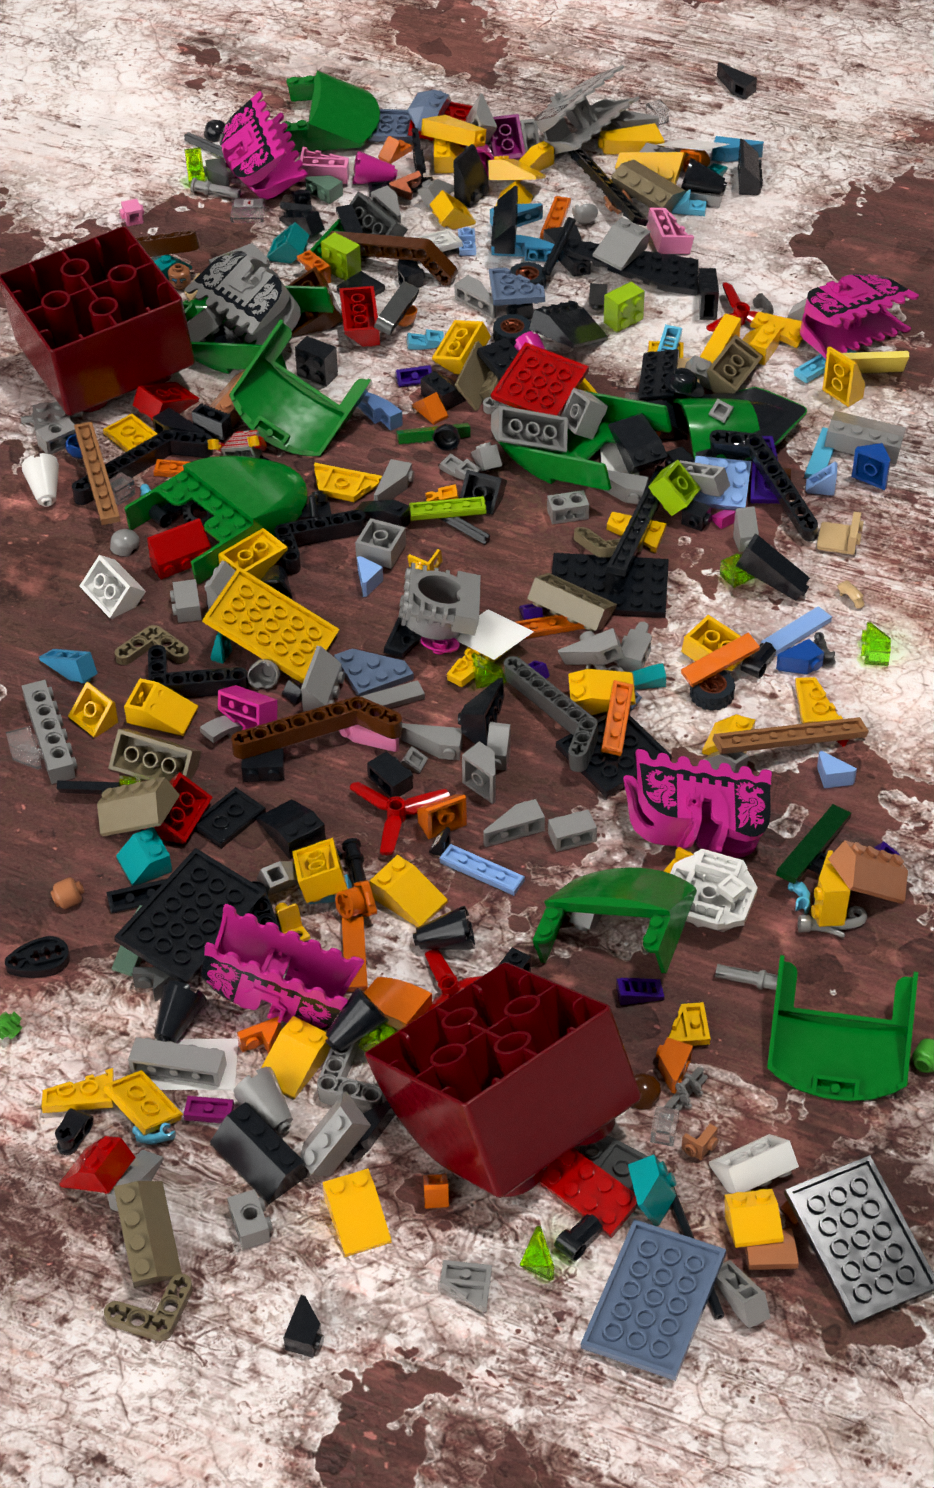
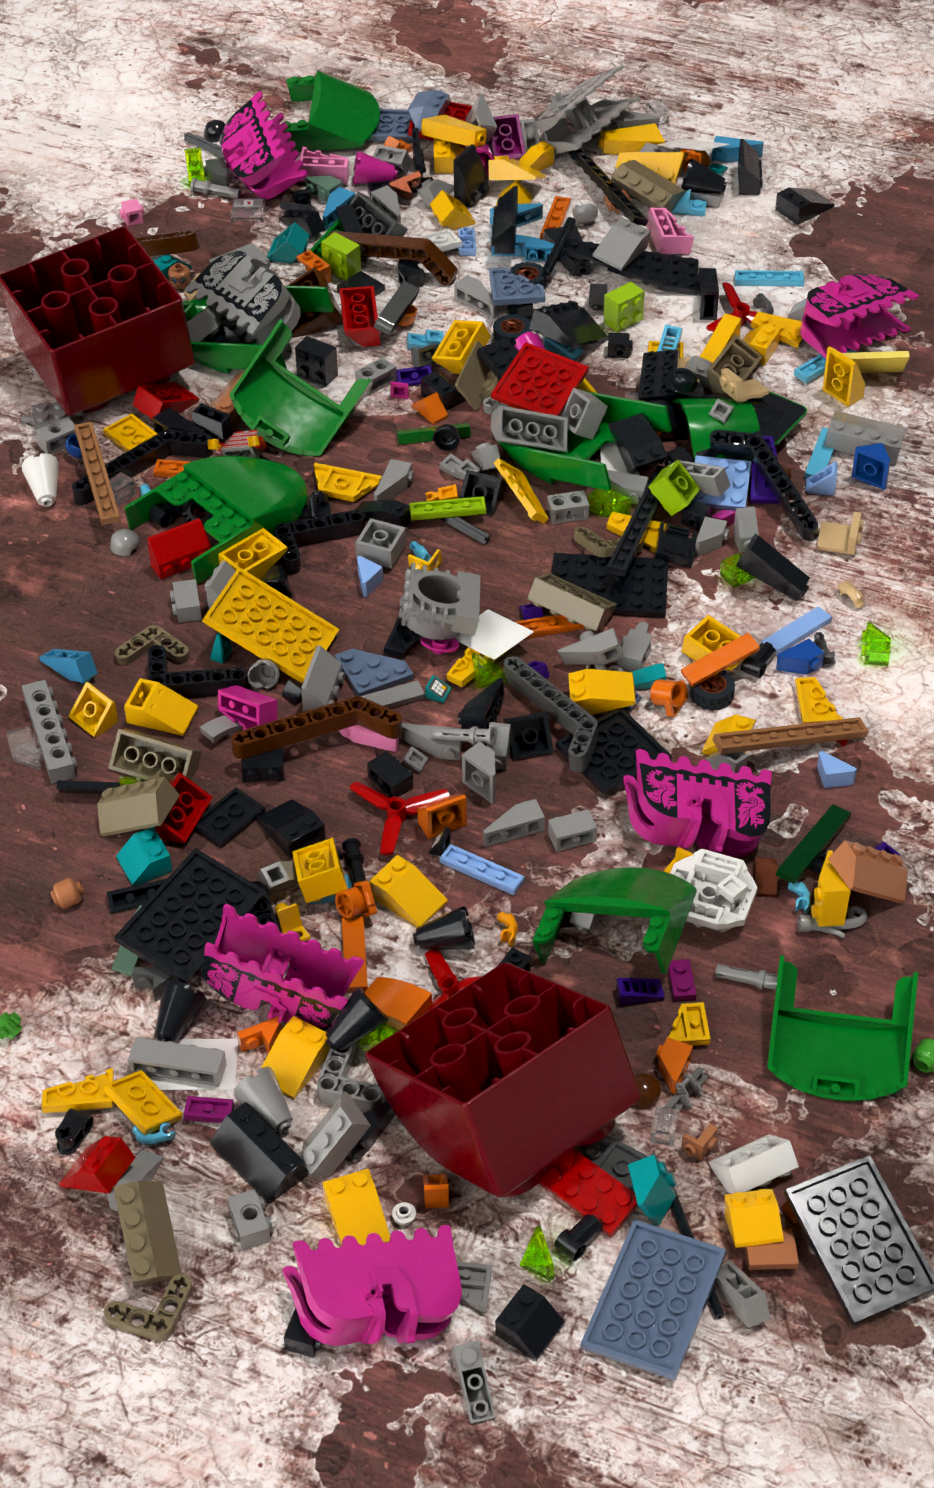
black piece [5,936,70,978] -> none
white slope [80,555,146,619] -> none
medium blue slope [358,392,403,431] -> none
orange tile [601,680,634,756] -> none
black slope [717,62,757,100] -> none
none -> dark pink animal [282,1225,462,1346]
none -> dark azure slope [323,187,355,231]
none -> light grey brick [355,357,397,396]
none -> light grey brick [373,144,412,174]
none -> dark pink slope [390,381,411,399]
none -> white plate [392,1202,416,1226]
none -> medium azure piece [409,541,431,562]
none -> dark grey slope [411,344,438,367]
none -> slope [425,675,452,703]
none -> light grey pin [432,726,496,746]
none -> light grey slope [451,1341,496,1424]
none -> yellow wing [494,458,549,524]
none -> black slope [495,1284,565,1361]
none -> light orange piece [497,912,518,947]
none -> black slope [503,712,554,760]
none -> medium azure slope [544,337,583,361]
none -> clear neon green slope [587,488,631,517]
none -> black brick [608,332,633,358]
none -> orange piece [650,679,688,718]
none -> black container [654,522,697,568]
none -> magenta plate [668,959,697,1002]
none -> light grey slope [695,517,730,556]
none -> tan bracket [720,368,769,402]
none -> medium azure tile [735,270,804,286]
none -> copper slope [755,857,778,897]
none -> black slope [775,187,834,225]

